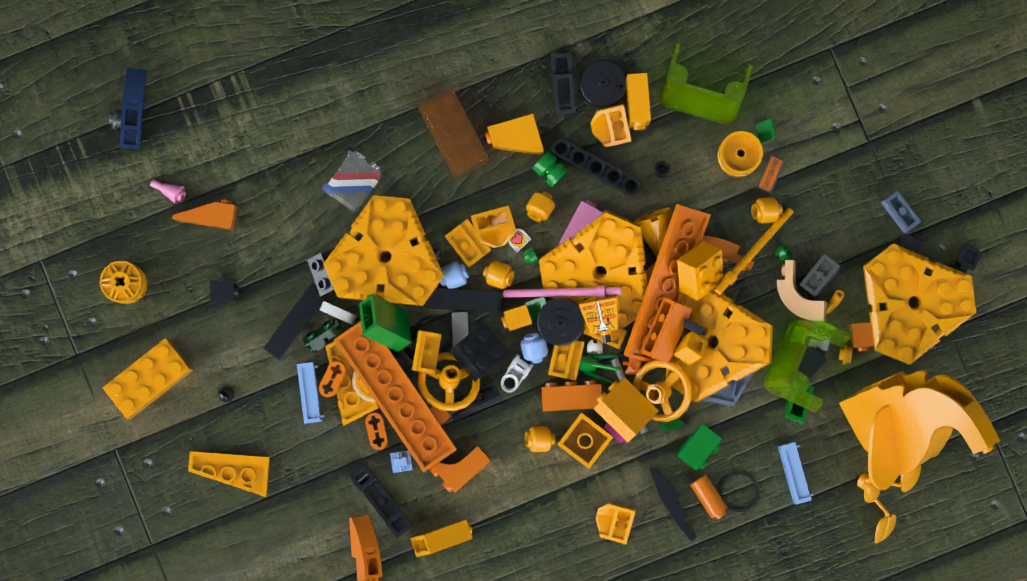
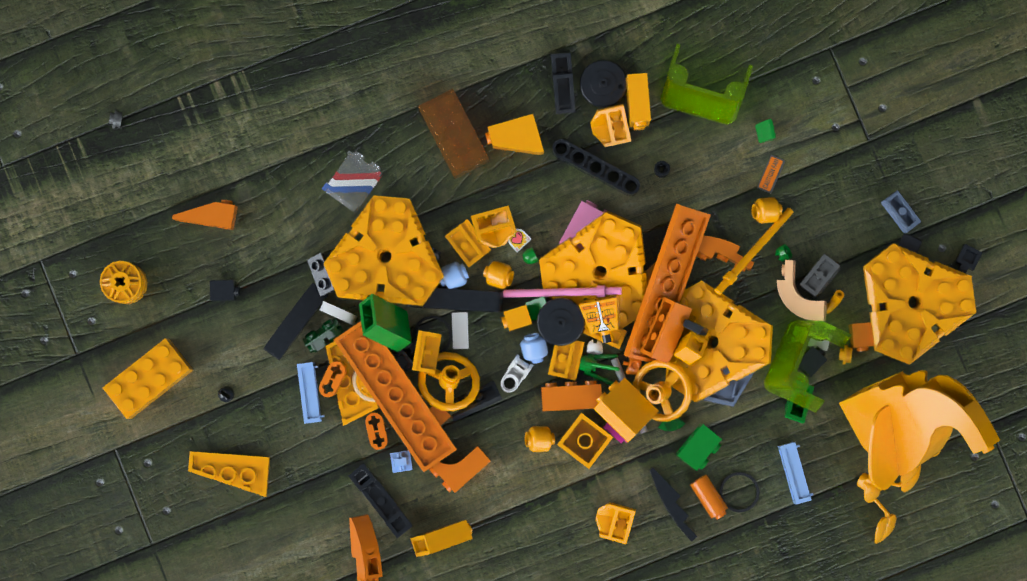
dark blue slope [120,68,147,149] -> none
bright pink cone [150,179,186,204] -> none
black brick [449,322,510,382] -> none
light orange head [526,192,555,222] -> none
green wheel [532,151,570,188] -> none
light orange cone [634,207,673,258] -> none
light orange brick [677,241,724,301] -> none
light orange wheel [717,131,763,177] -> none

